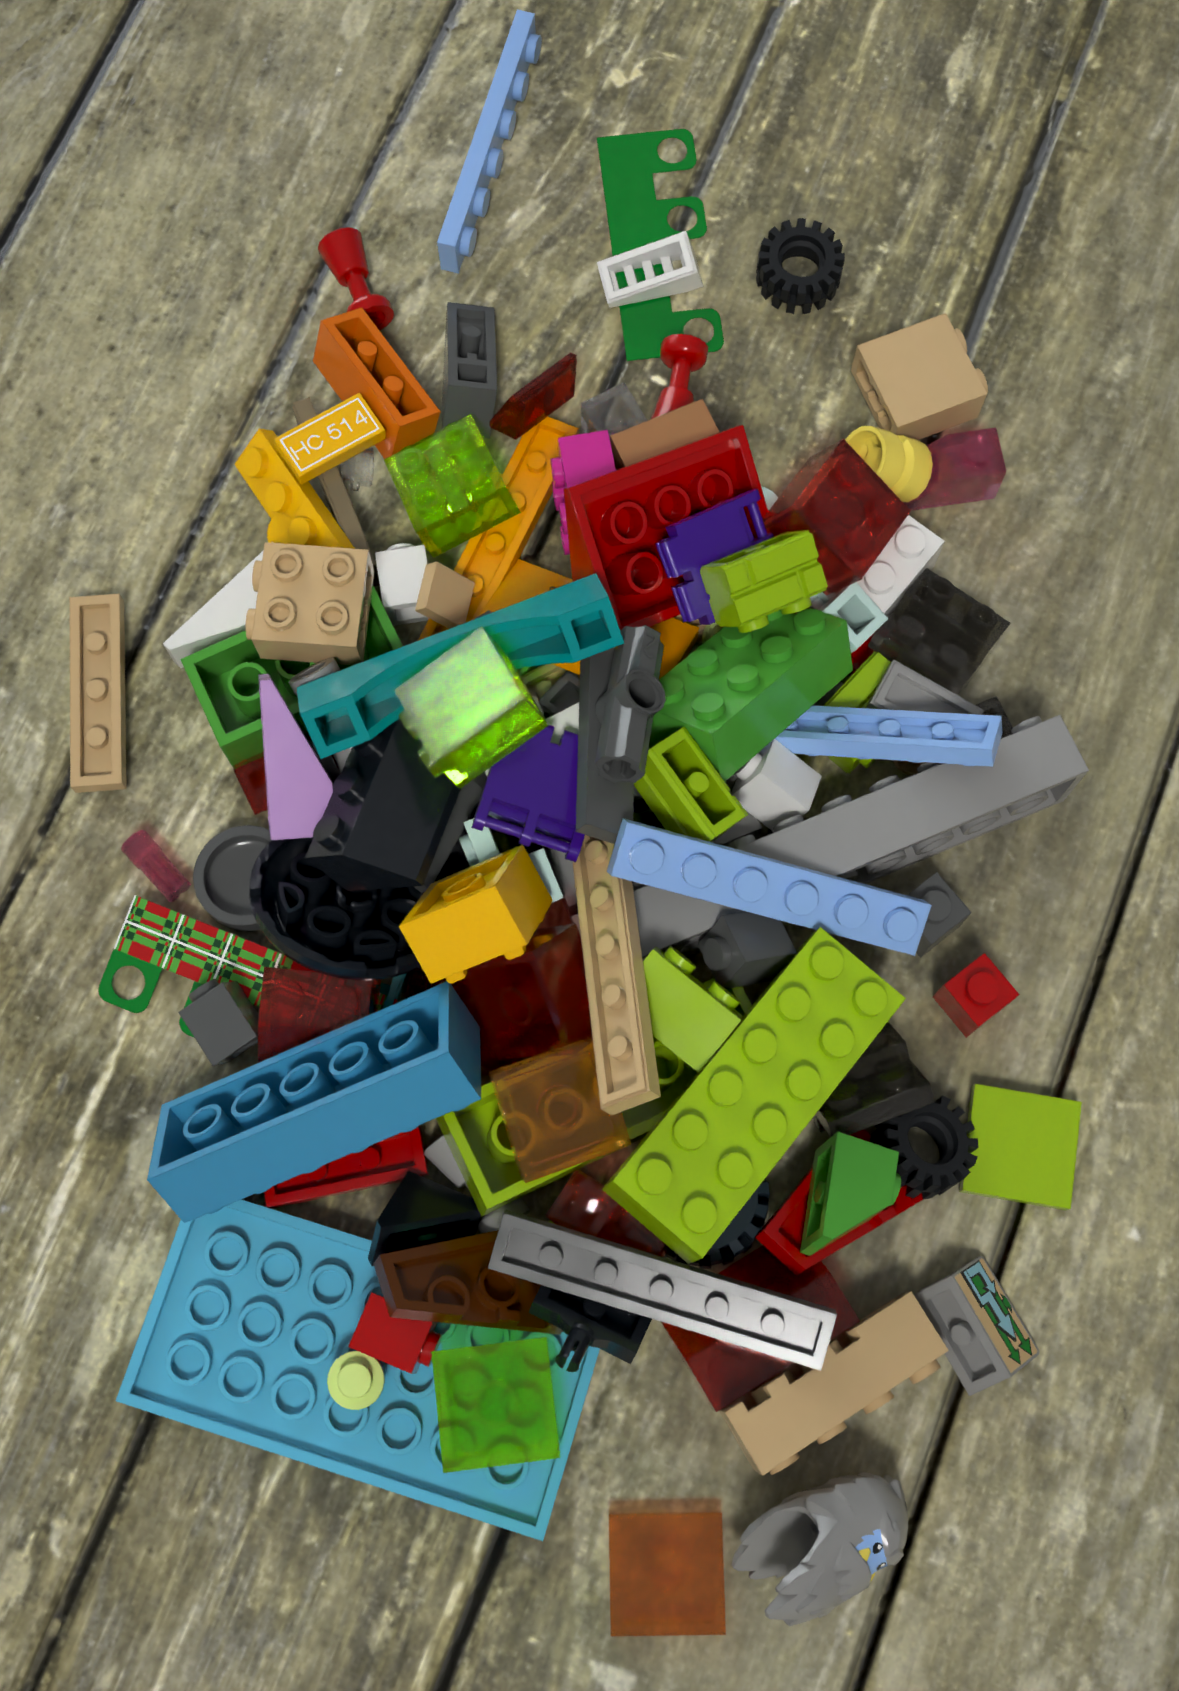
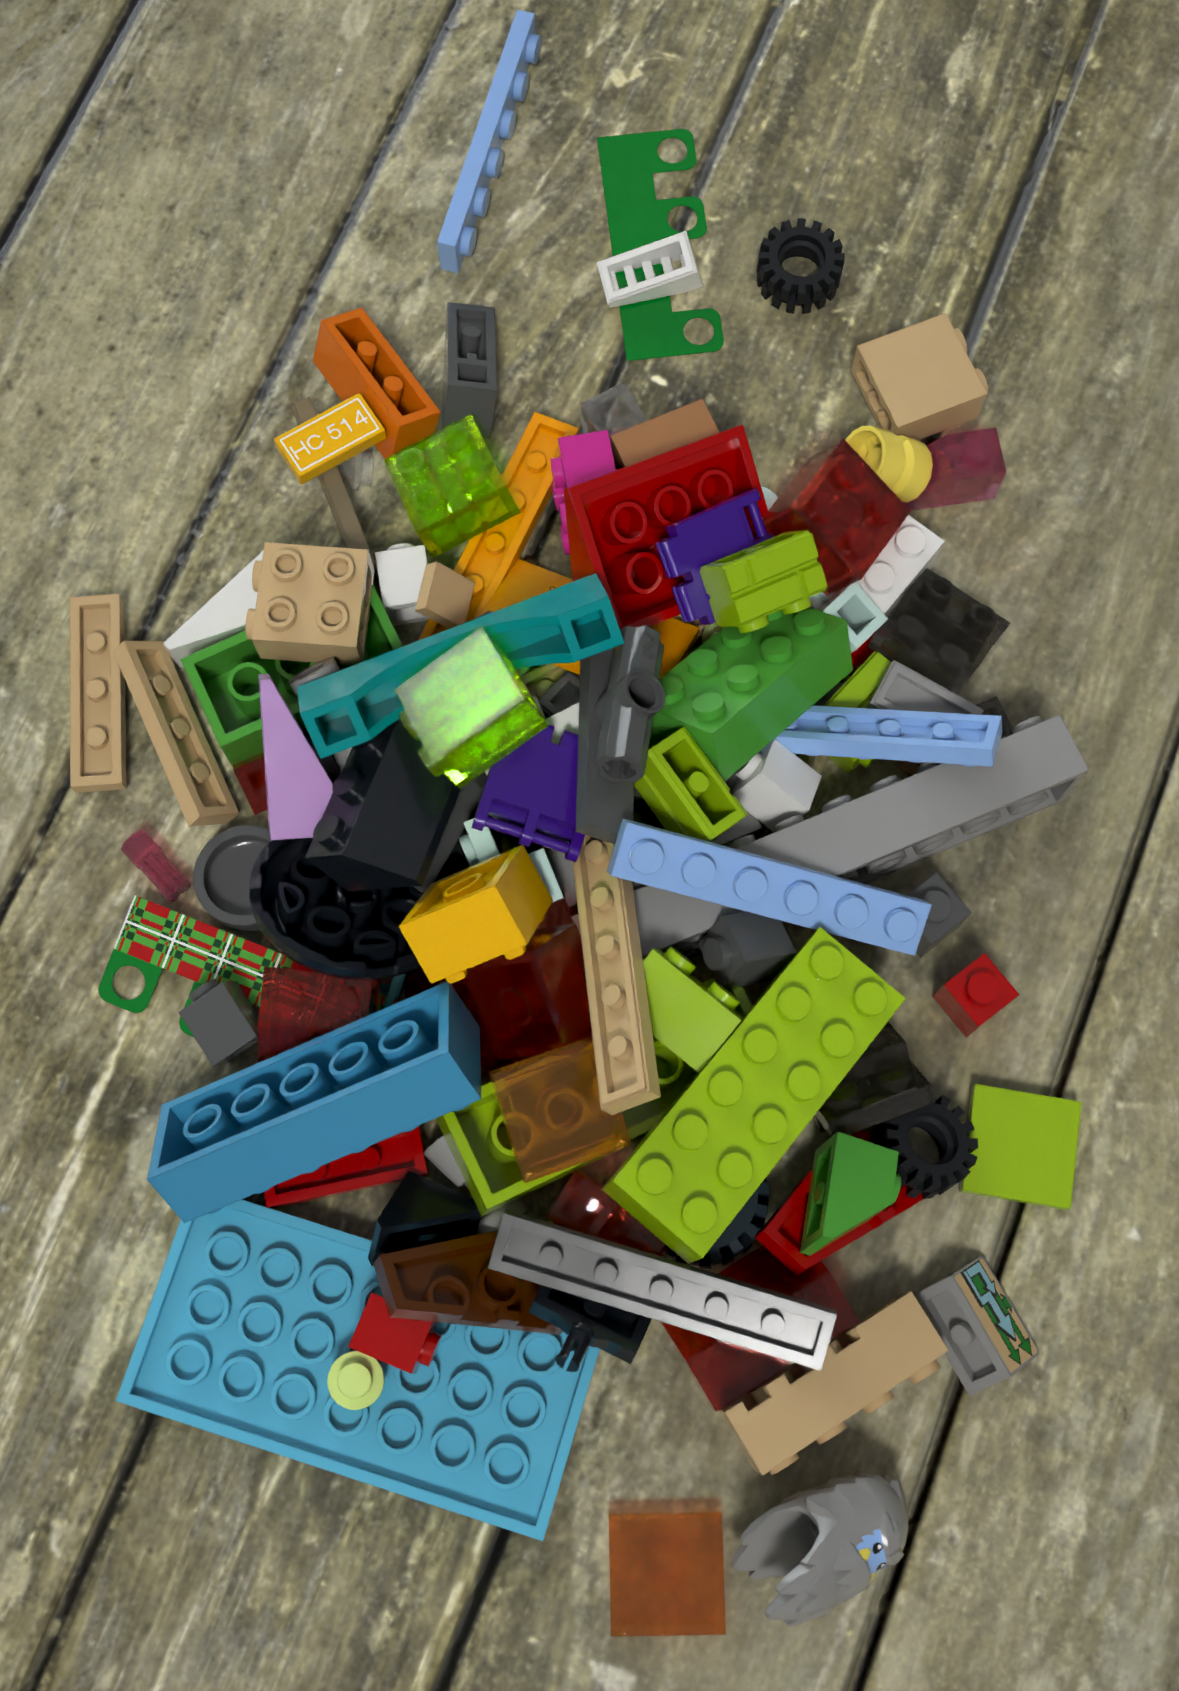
yellow hinge [234,428,355,549] -> none
red piece [318,227,394,331] -> none
clear neon green brick [431,1337,562,1473] -> none
clear red slope [489,352,577,440] -> none
red piece [651,334,708,419] -> none
none -> tan plate [113,641,239,827]

